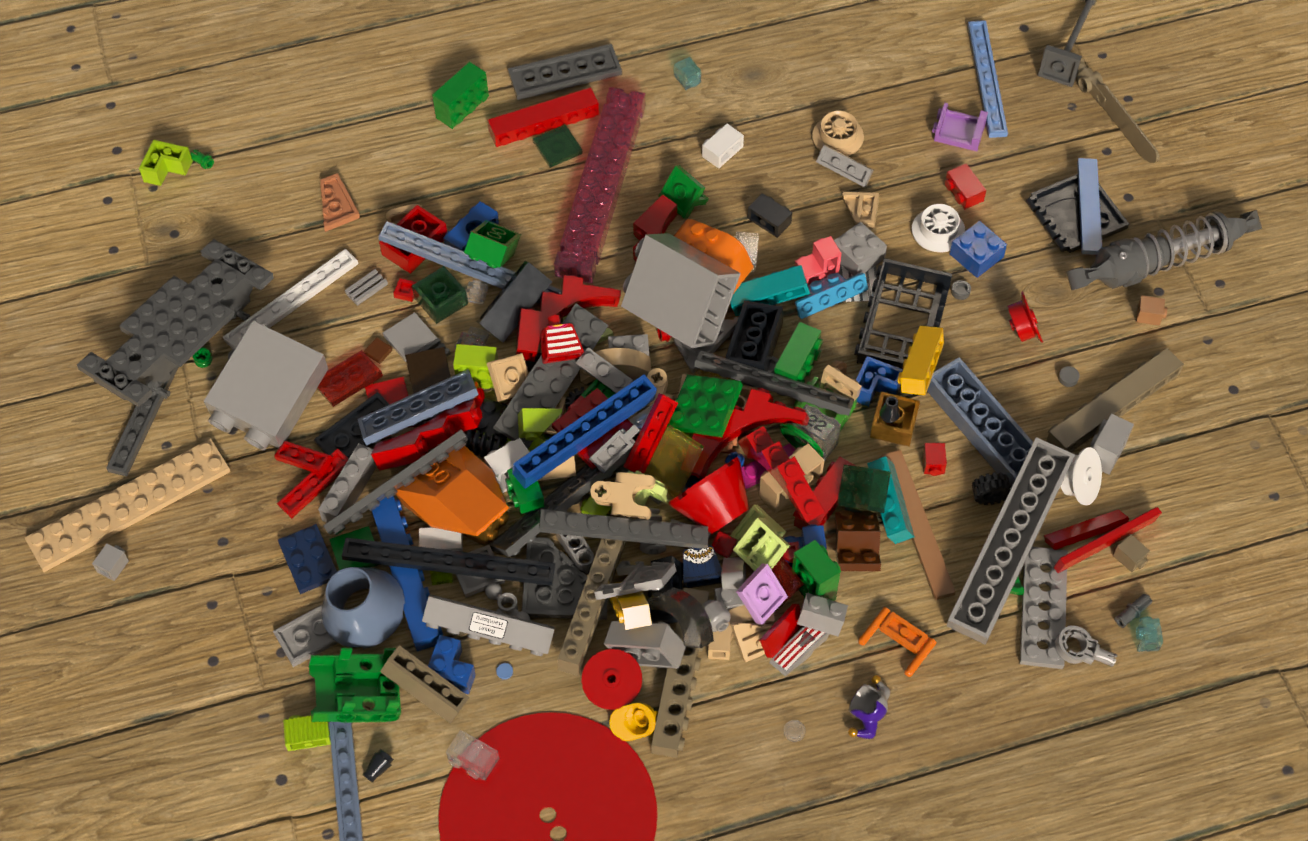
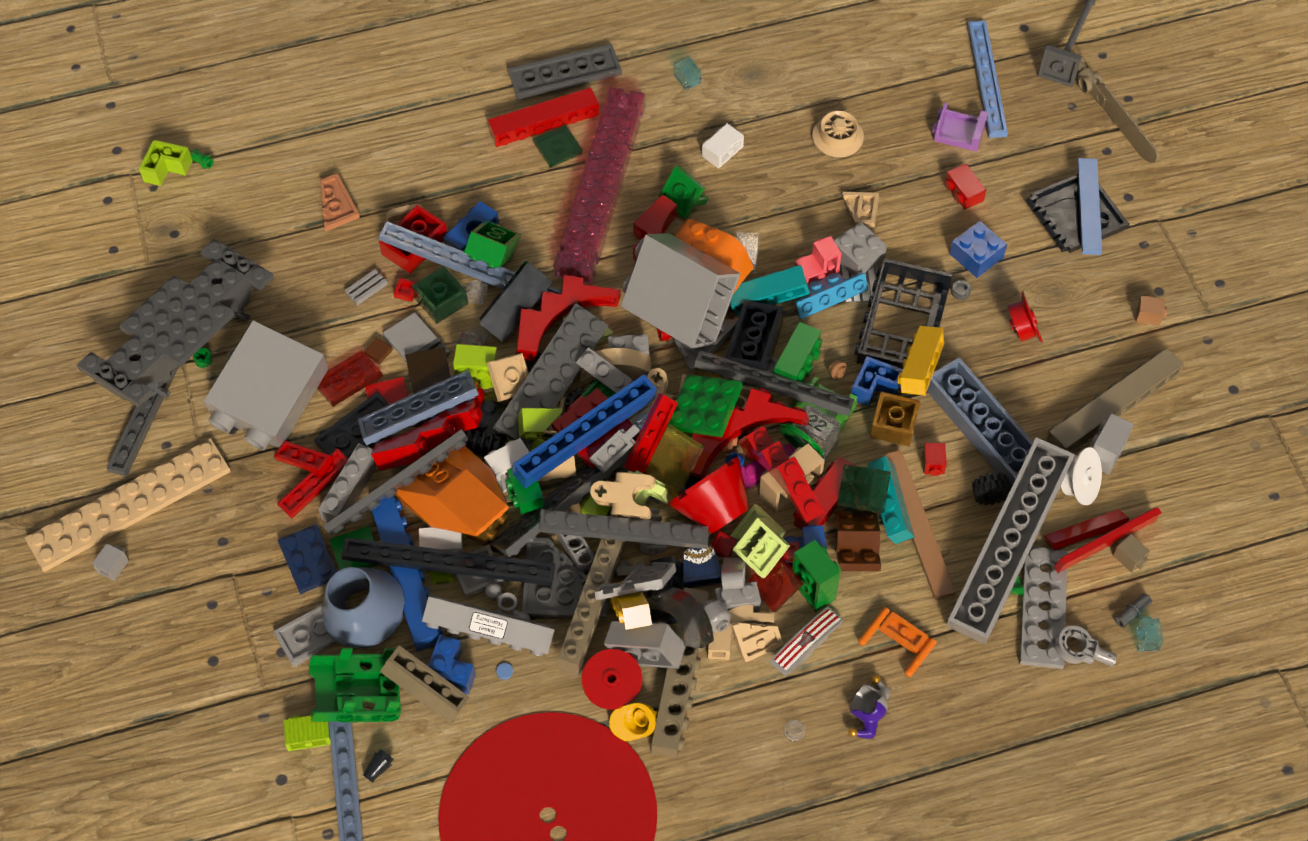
white tile [223,249,358,349] -> none
green brick [432,62,489,129] -> none
clear brick [446,730,499,780] -> none
red torso [541,315,584,364] -> none
lavender plate [736,564,788,625] -> none
black brick [748,193,792,238] -> none
red tile [760,604,801,658] -> none
light grey brick [797,593,848,637] -> none
light grey plate [816,145,874,187] -> none
tan wing [819,364,862,401] -> none
black cone [879,396,900,423] -> none
white piece [912,204,965,252] -> none
dark grey tile [1058,366,1080,387] -> none
piece [1066,210,1262,290] -> none

